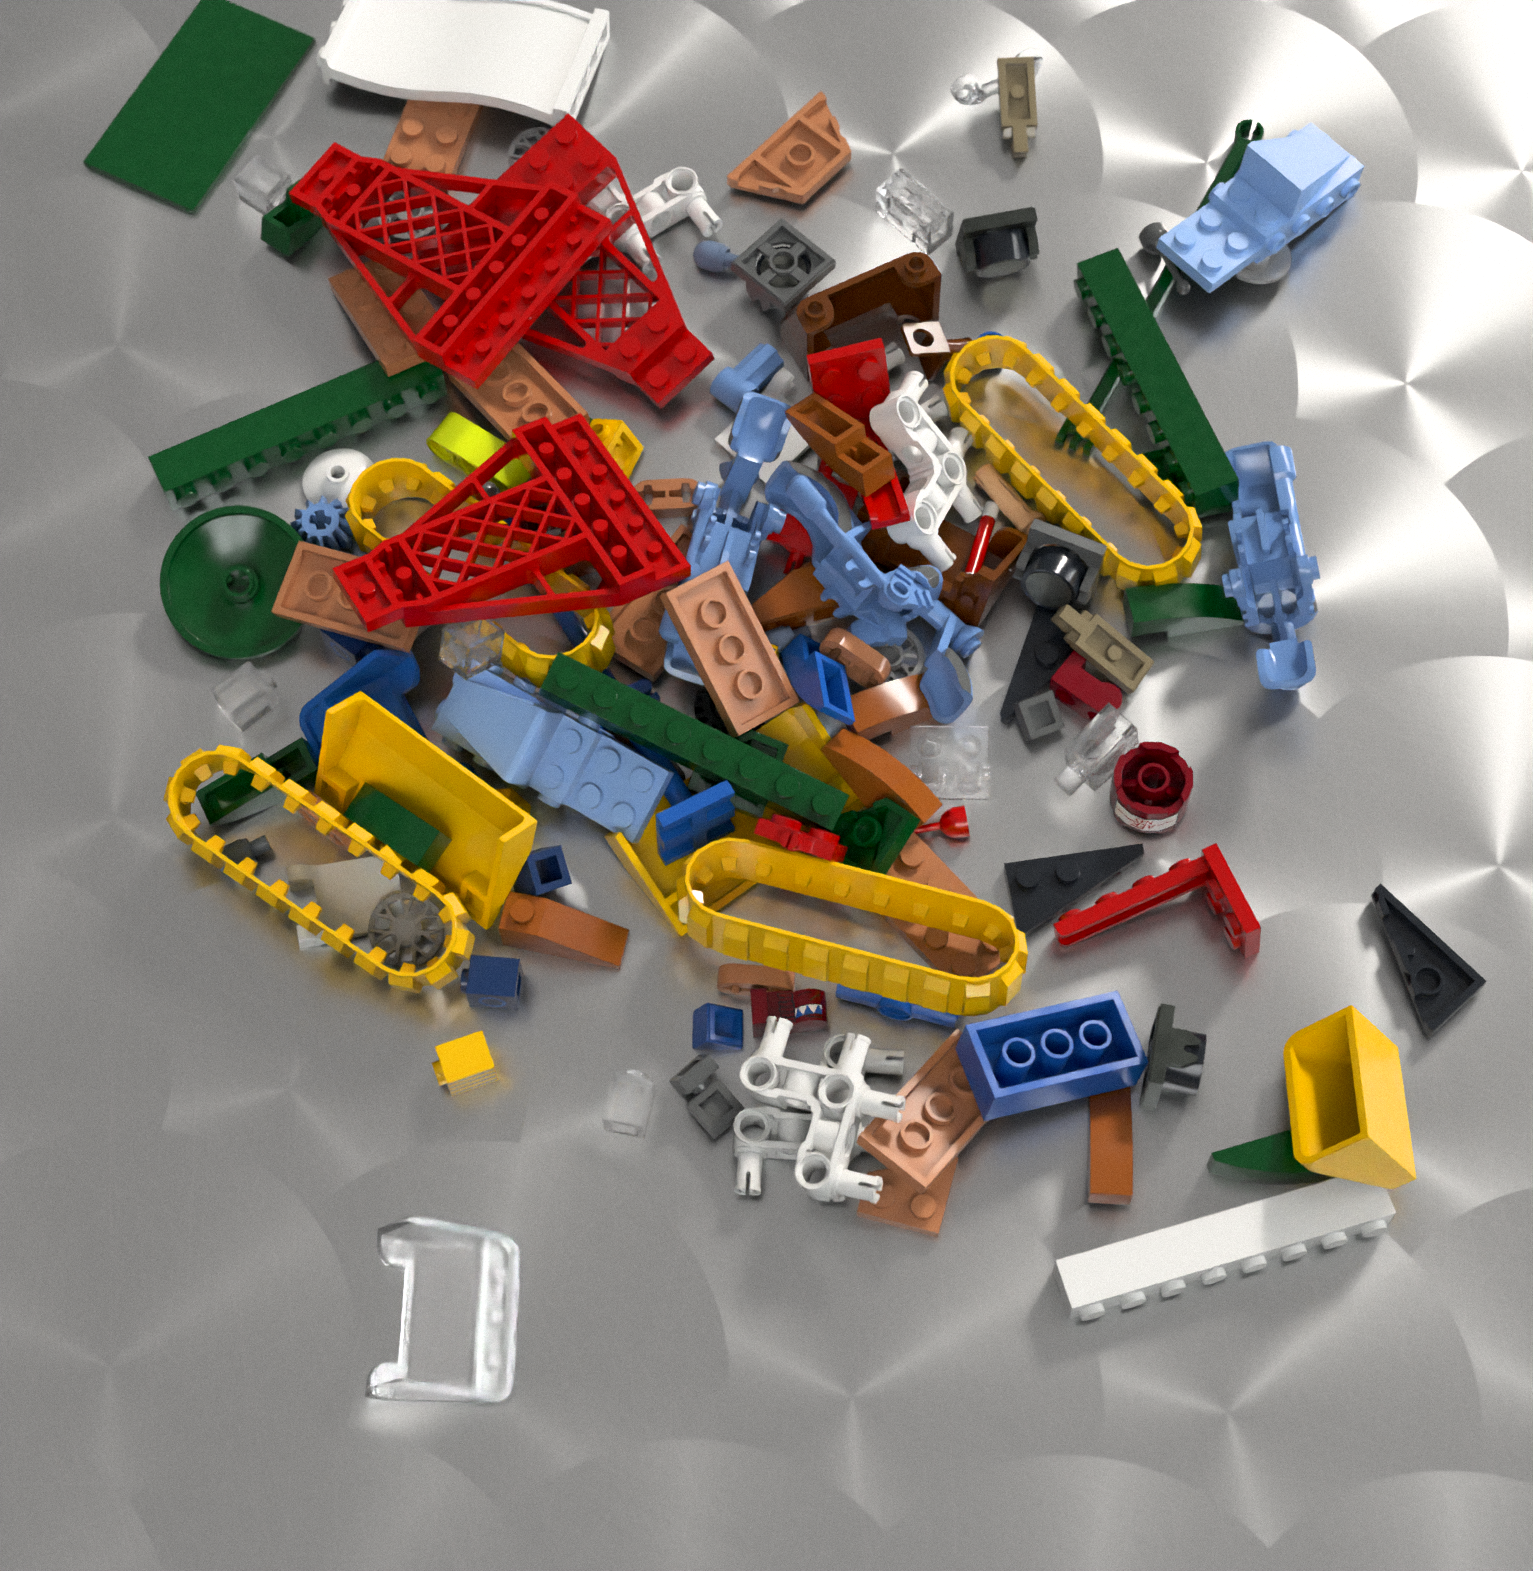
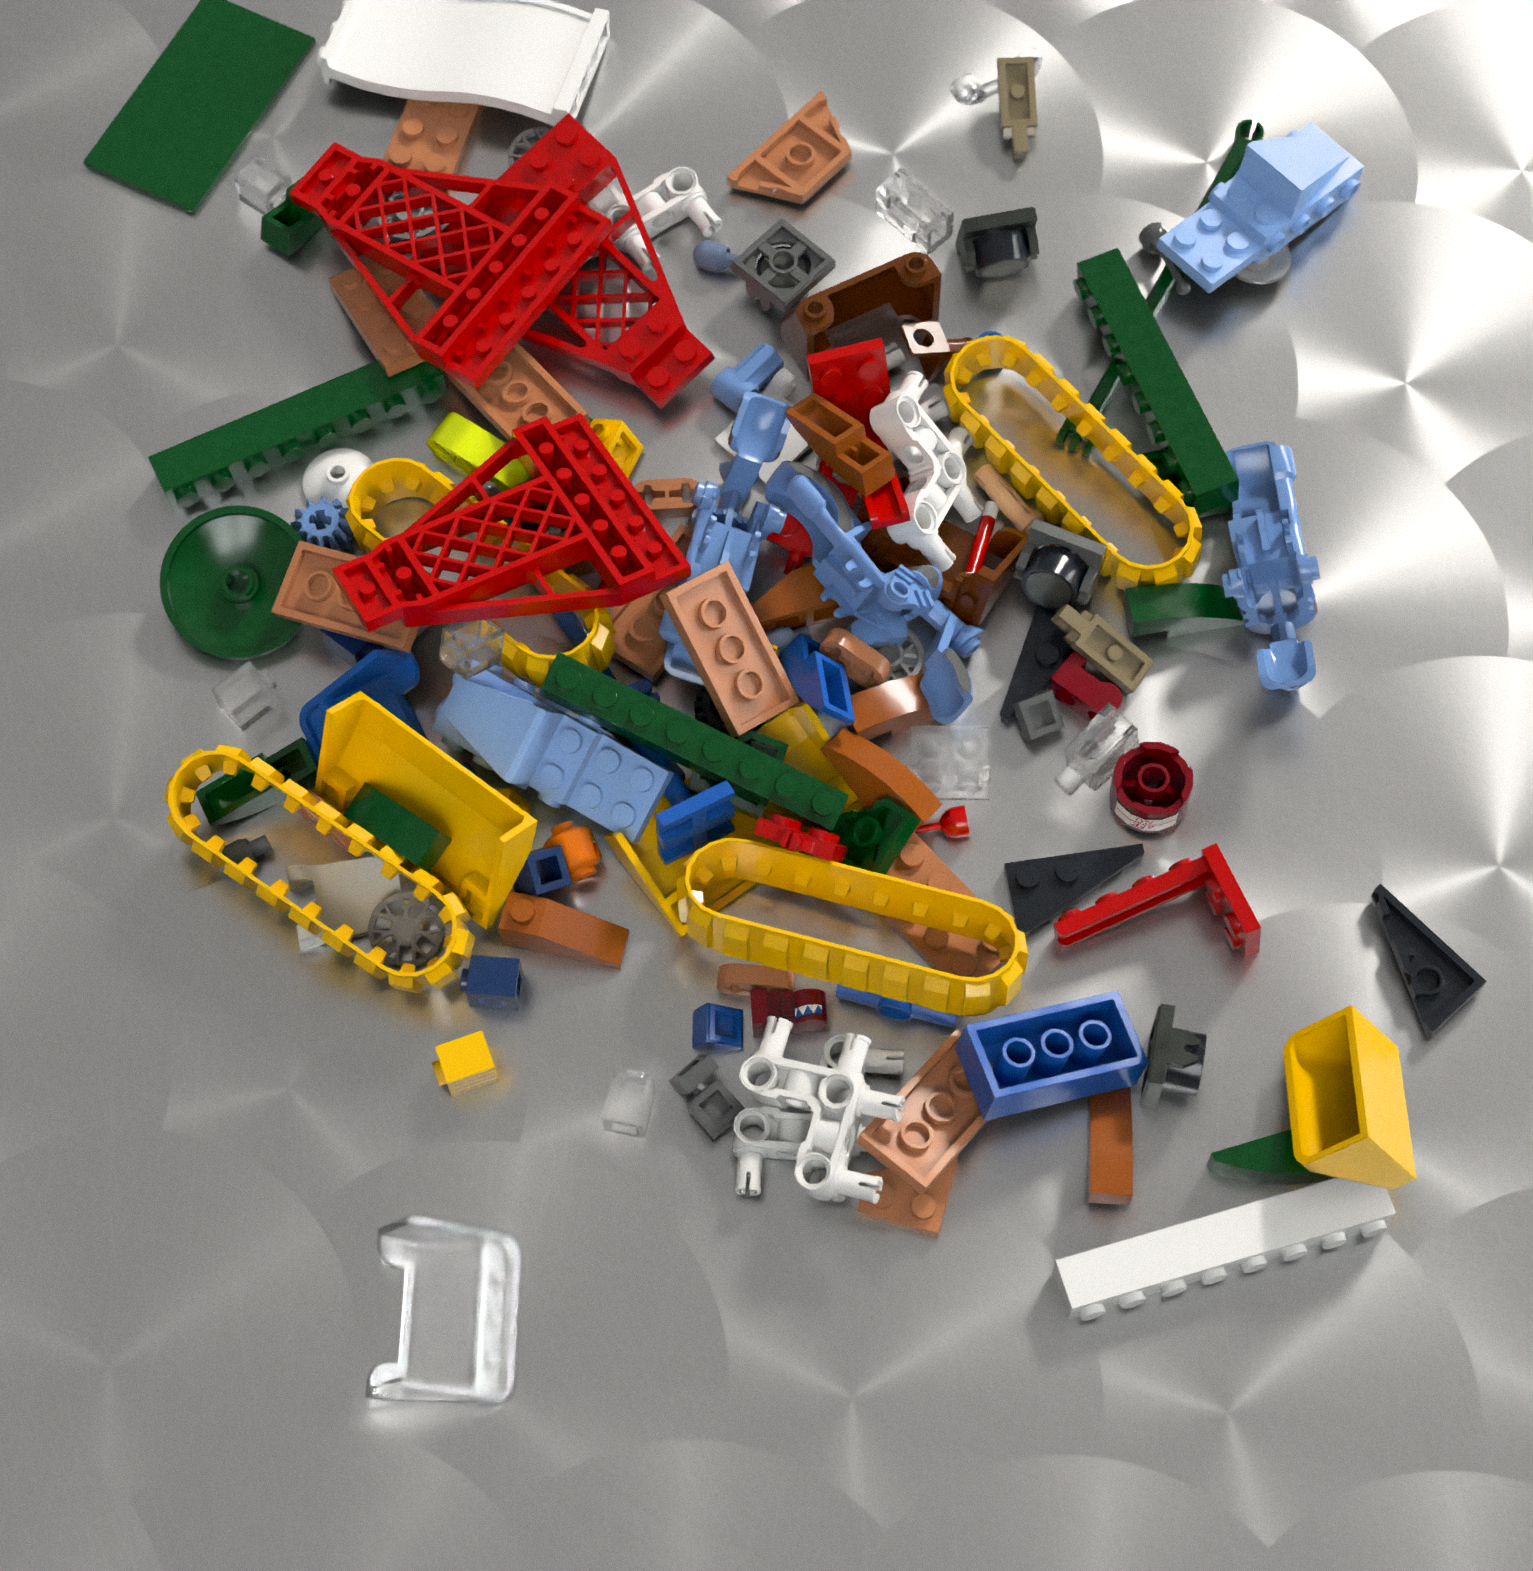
none -> orange head [543,821,602,883]

